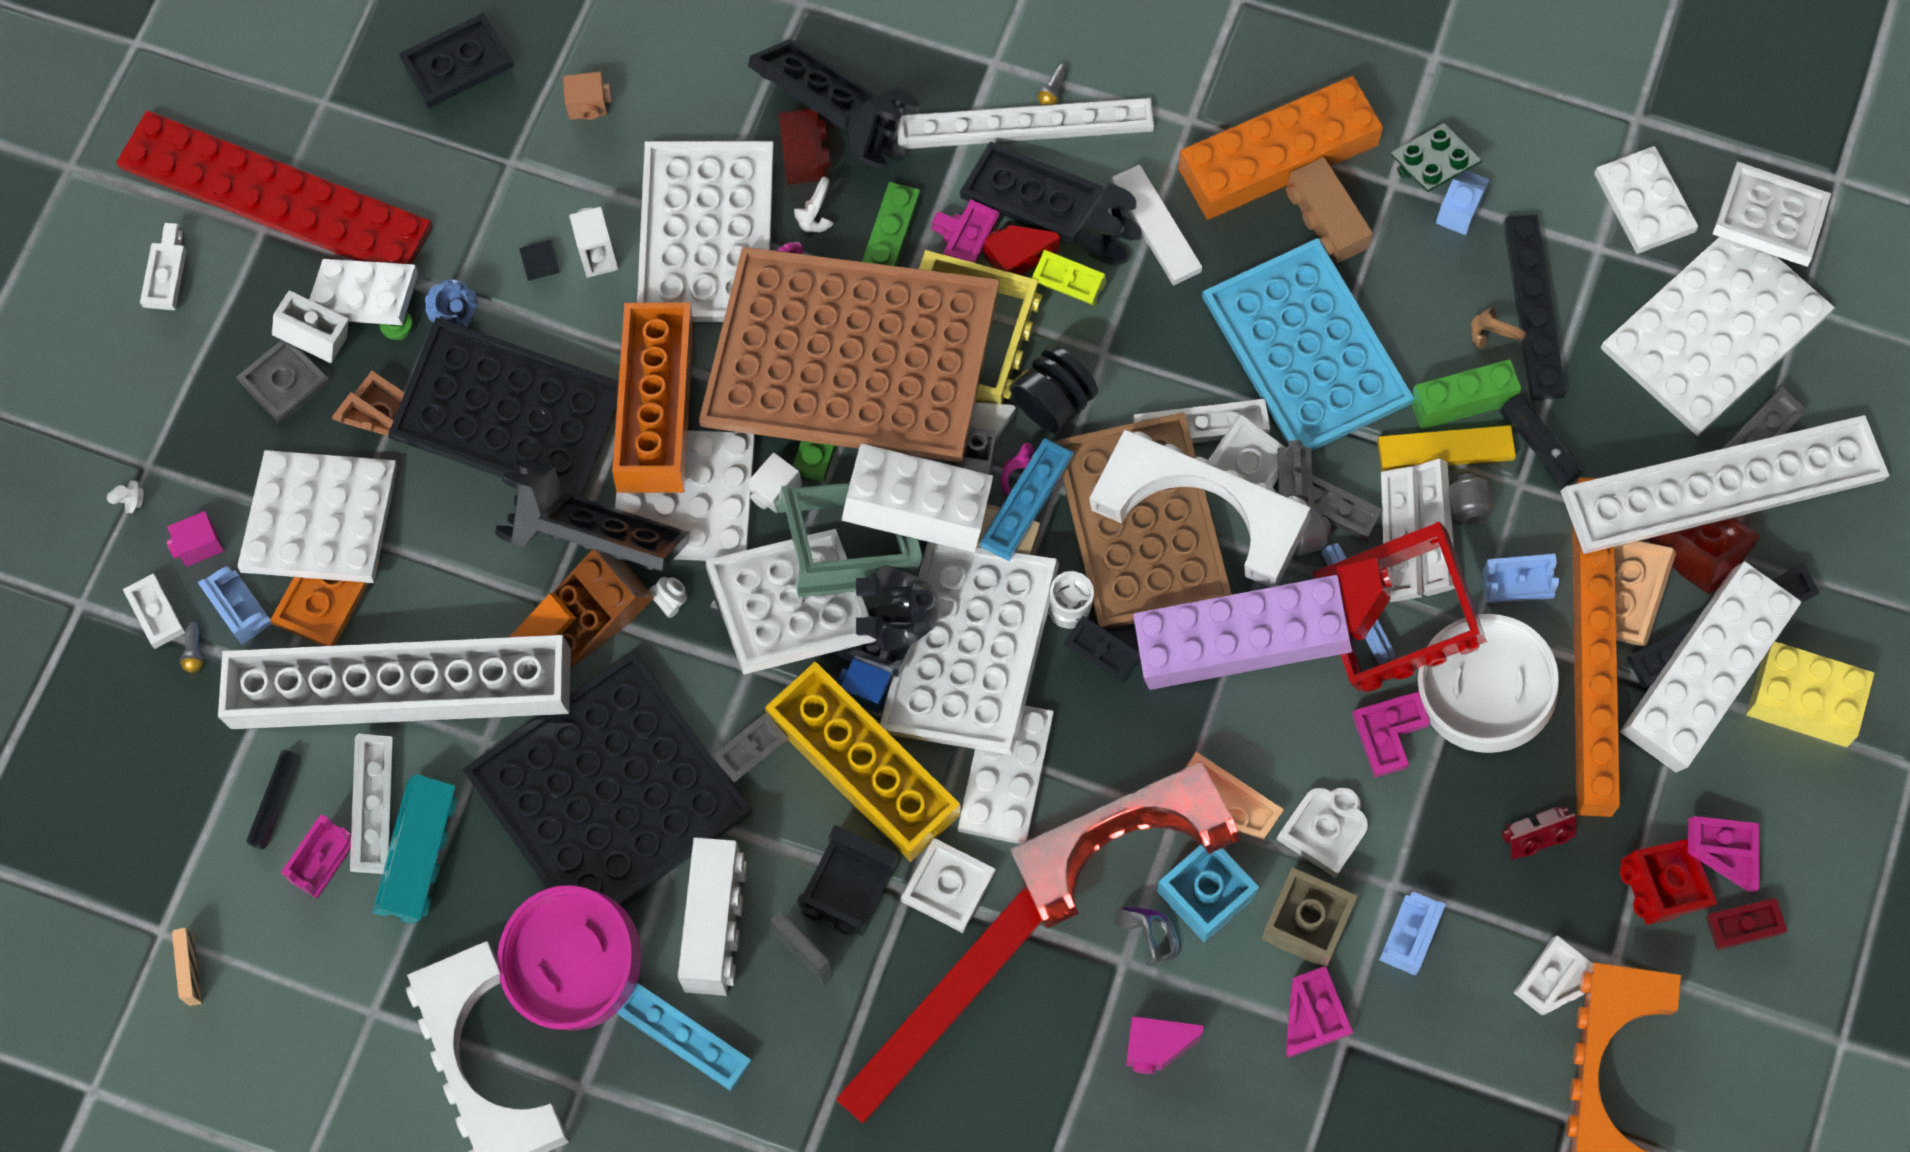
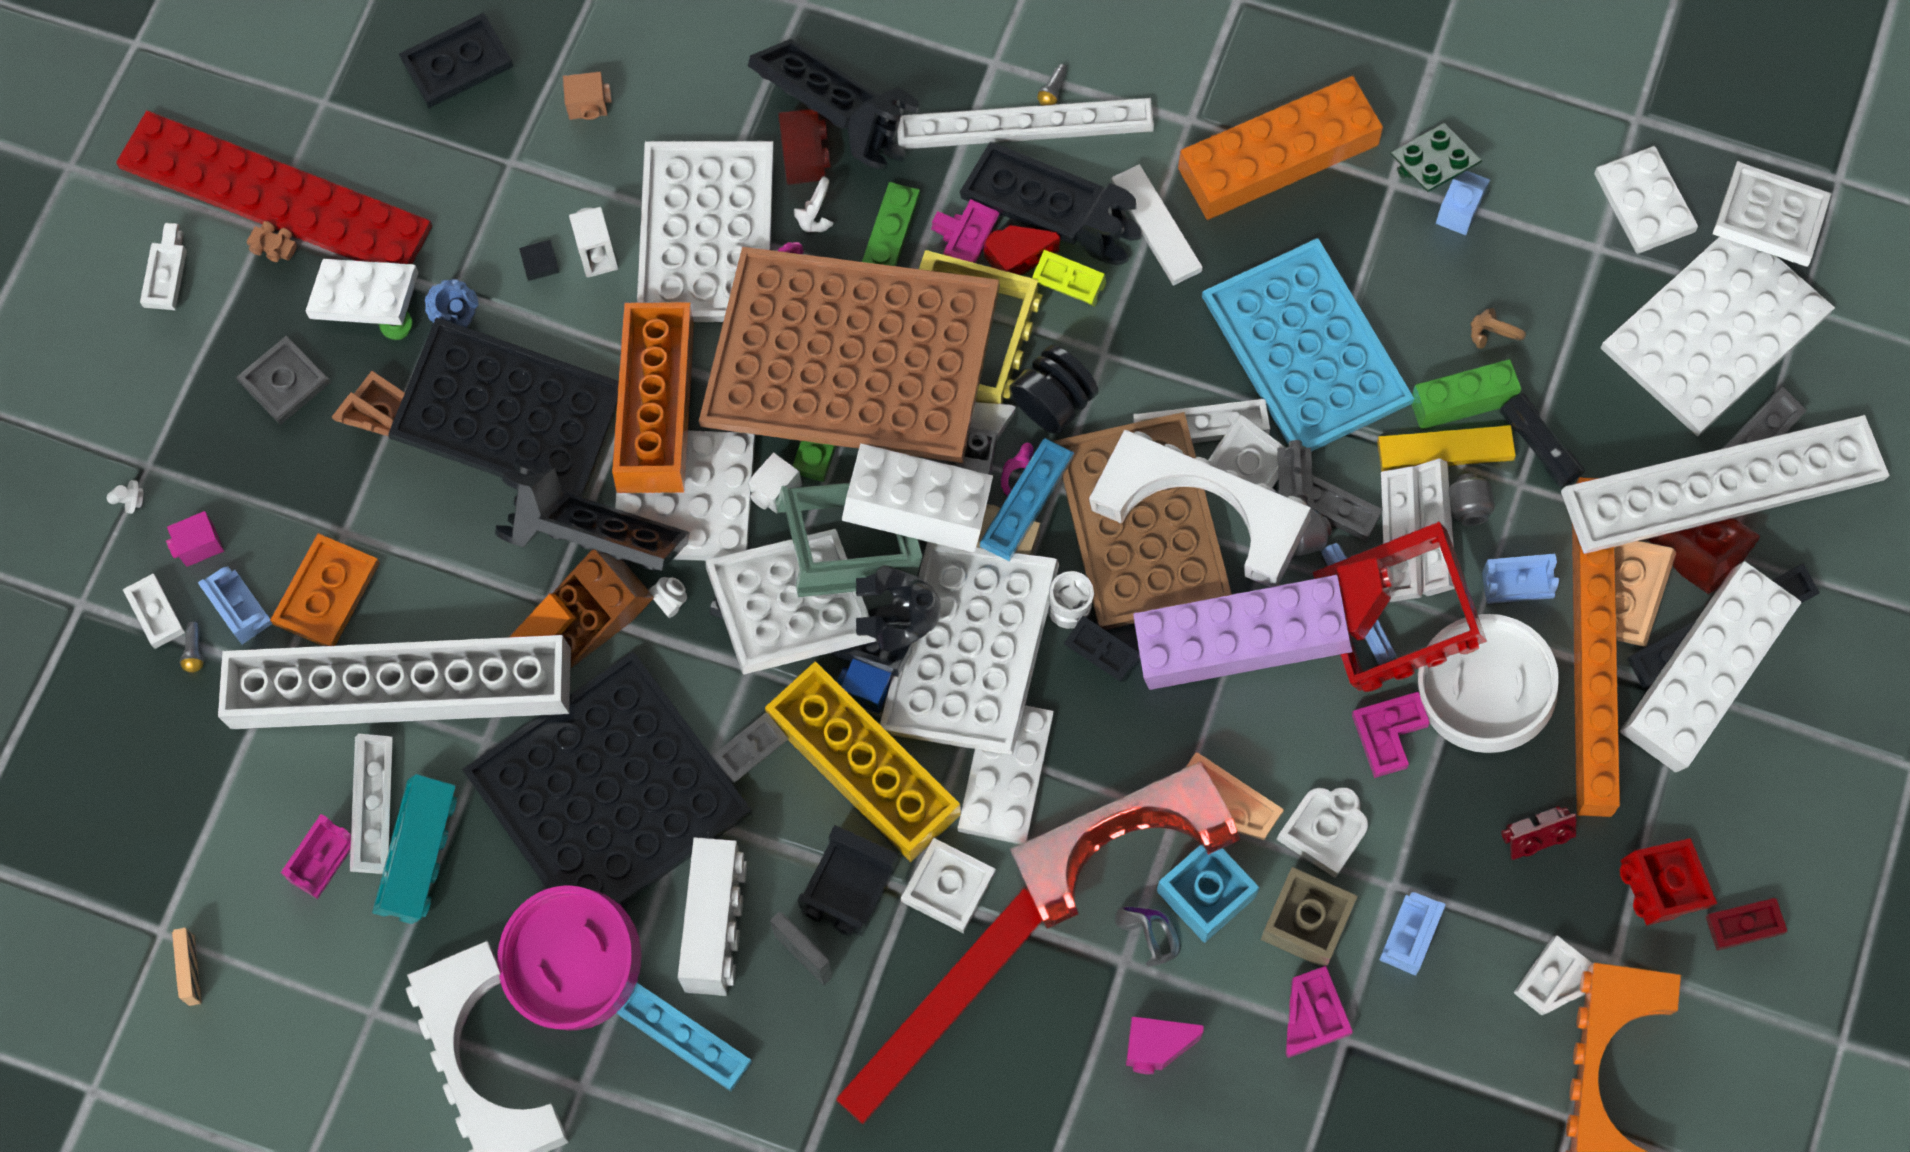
white plate [238,450,398,583] -> none
black axle [246,750,300,849] -> none
white brick [272,290,349,363] -> none
medium nougat brick [1286,156,1373,264] -> none
black plate [1503,215,1566,401] -> none
dark pink wing [1688,816,1759,892] -> none
light yellow brick [1746,641,1874,747] -> none
none -> nougat piece [246,221,297,262]

